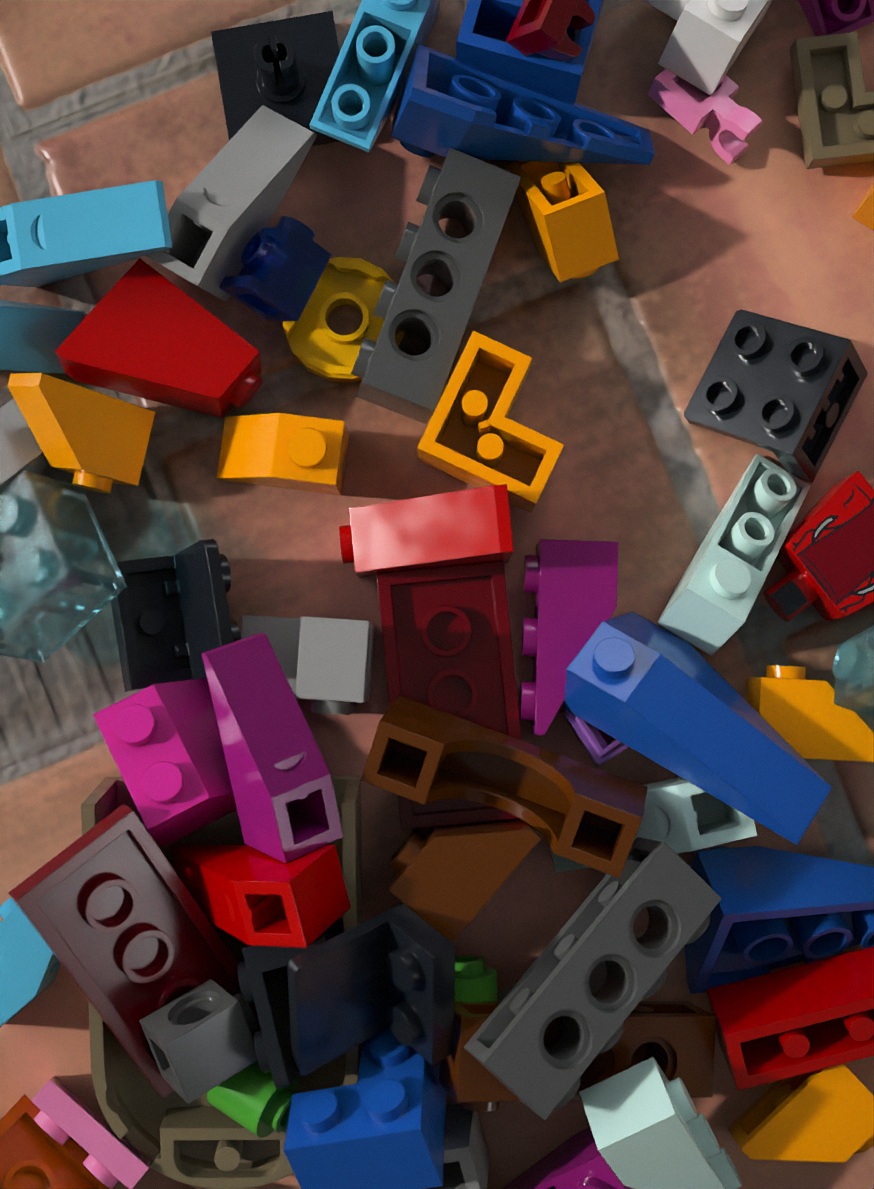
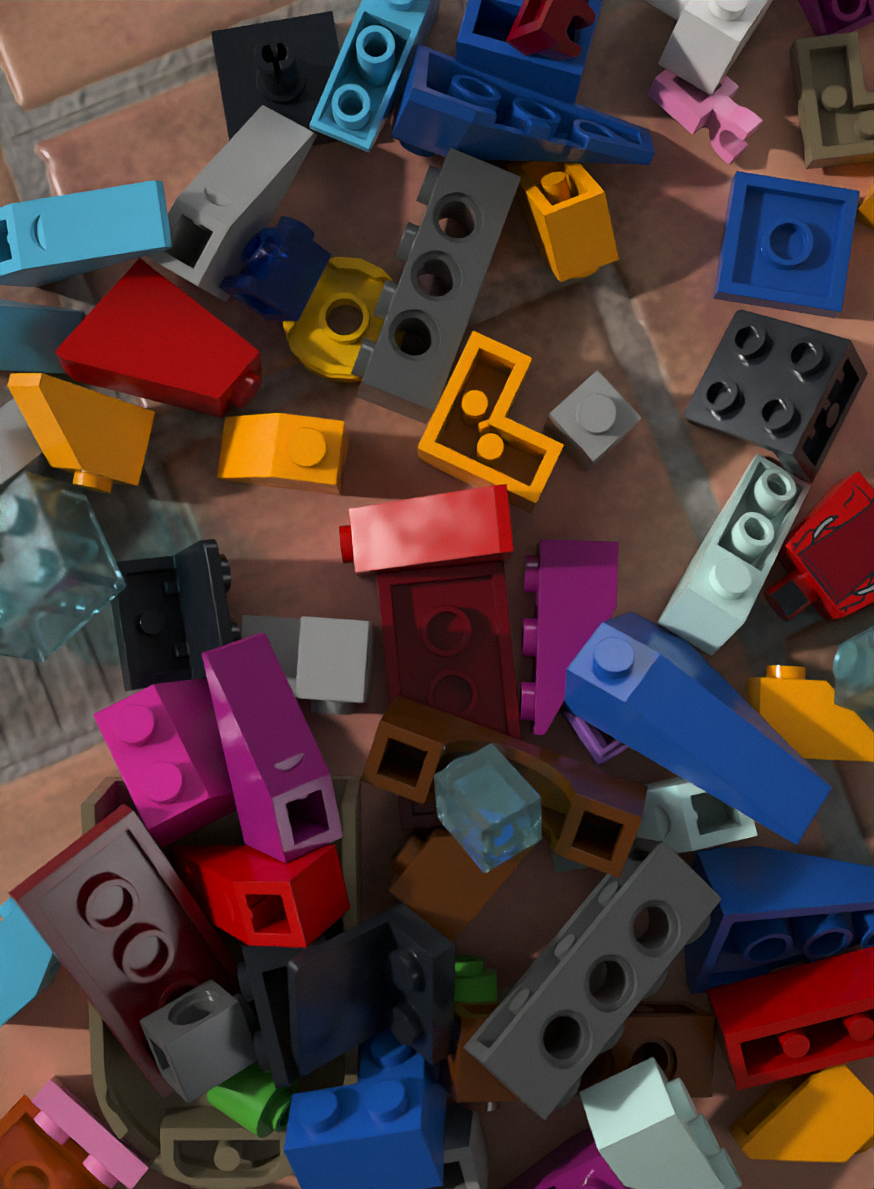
none -> clear light blue brick [434,743,541,873]
none -> light grey brick [544,370,641,473]
none -> blue tile [713,171,860,318]

